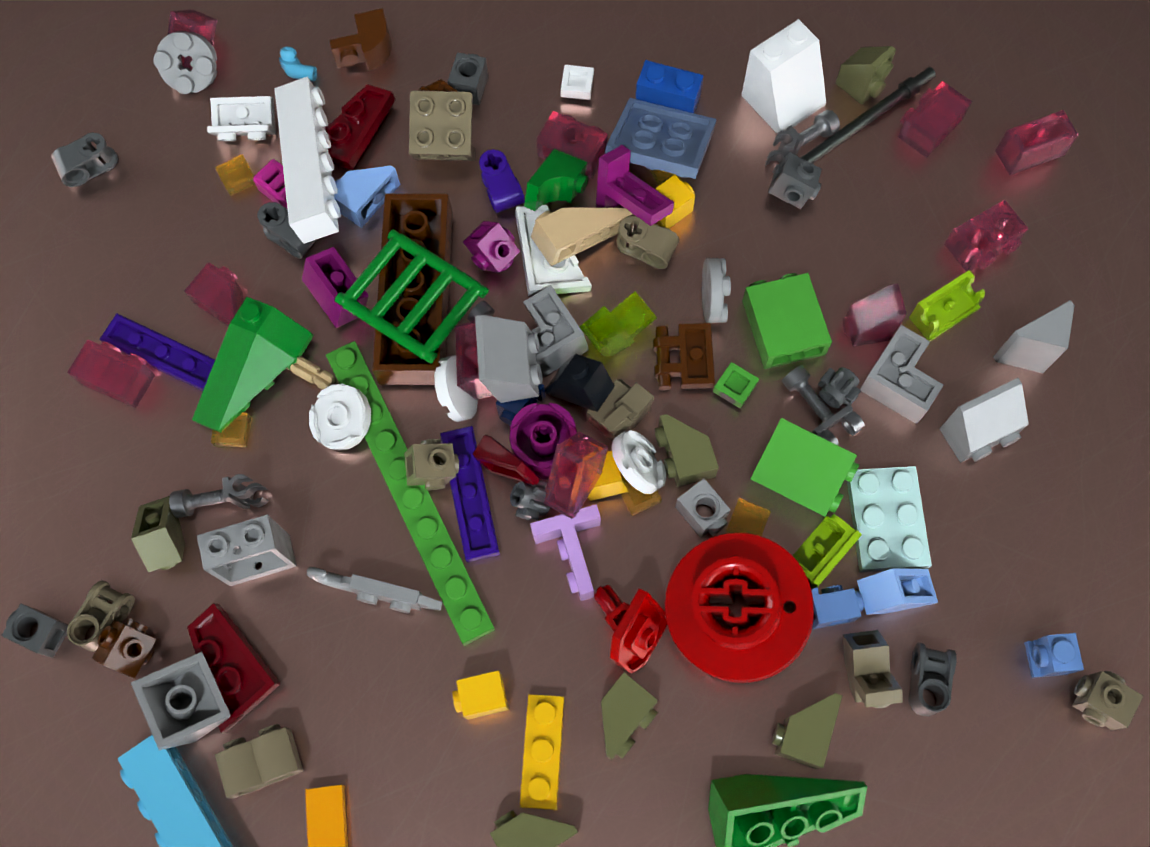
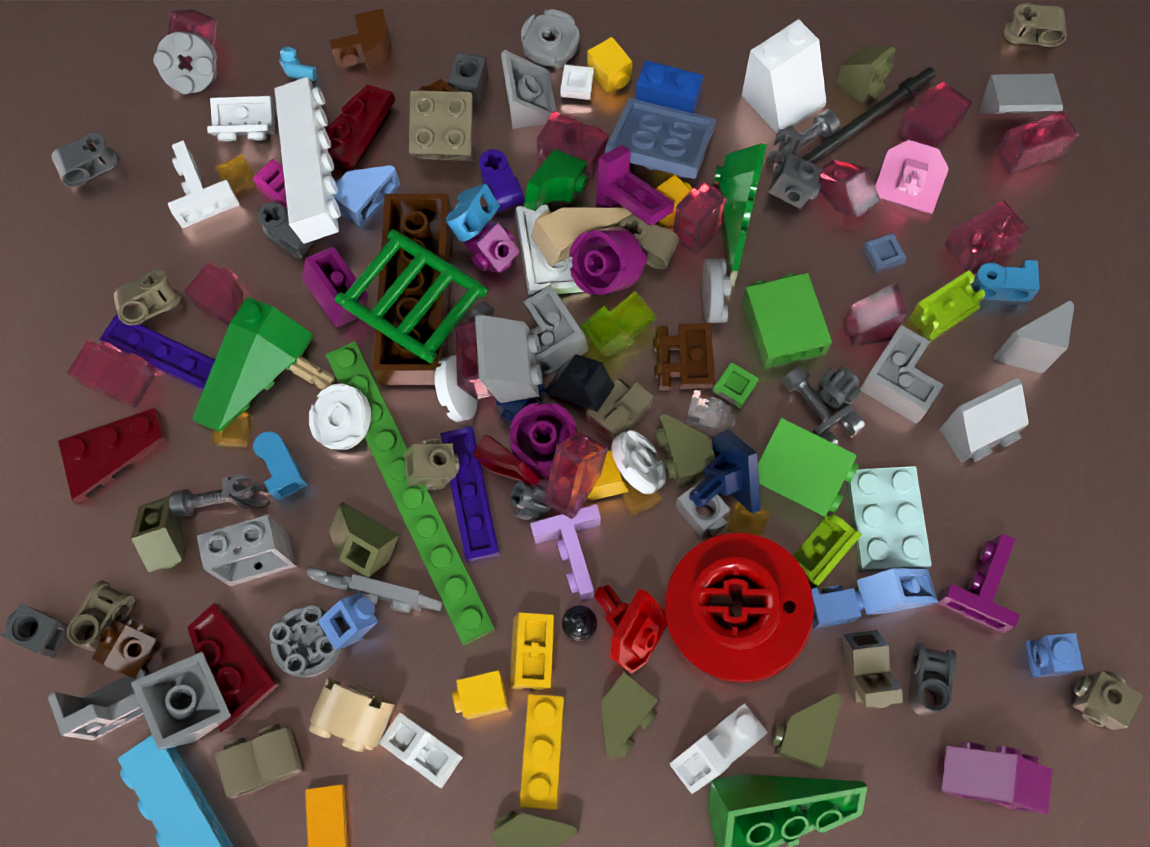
none -> light grey panel [47,669,147,740]
none -> dark red wing [58,408,167,504]
none -> dark tan piece [114,269,181,325]
none -> white bracket [168,141,240,228]
none -> dark azure leg [253,431,307,501]
none -> light grey tile [269,605,341,678]
none -> tan brick [309,677,395,752]
none -> medium blue brick [318,592,378,651]
none -> olive slope [329,502,399,578]
none -> white slope [379,712,463,788]
none -> dark azure leg [445,184,500,242]
none -> light grey slope [501,50,558,129]
none -> yellow hinge [509,612,554,690]
none -> light grey plate [521,10,580,68]
none -> black plate [562,605,597,641]
none -> magenta brick [569,226,647,295]
none -> yellow brick [587,37,632,94]
none -> white bracket [669,703,768,794]
none -> clear pink brick [673,181,726,255]
none -> clear brick [685,390,737,439]
none -> dark blue piece [689,429,761,514]
none -> green wedge [713,143,767,285]
none -> clear pink slope [818,160,880,217]
none -> sand blue tile [862,233,907,274]
none -> bright pink piece [872,140,949,215]
none -> magenta bracket [938,533,1020,633]
none -> magenta brick [942,742,1052,815]
none -> dark azure leg [971,260,1040,302]
none -> light grey slope [978,74,1063,114]
none -> dark tan piece [1003,3,1067,47]

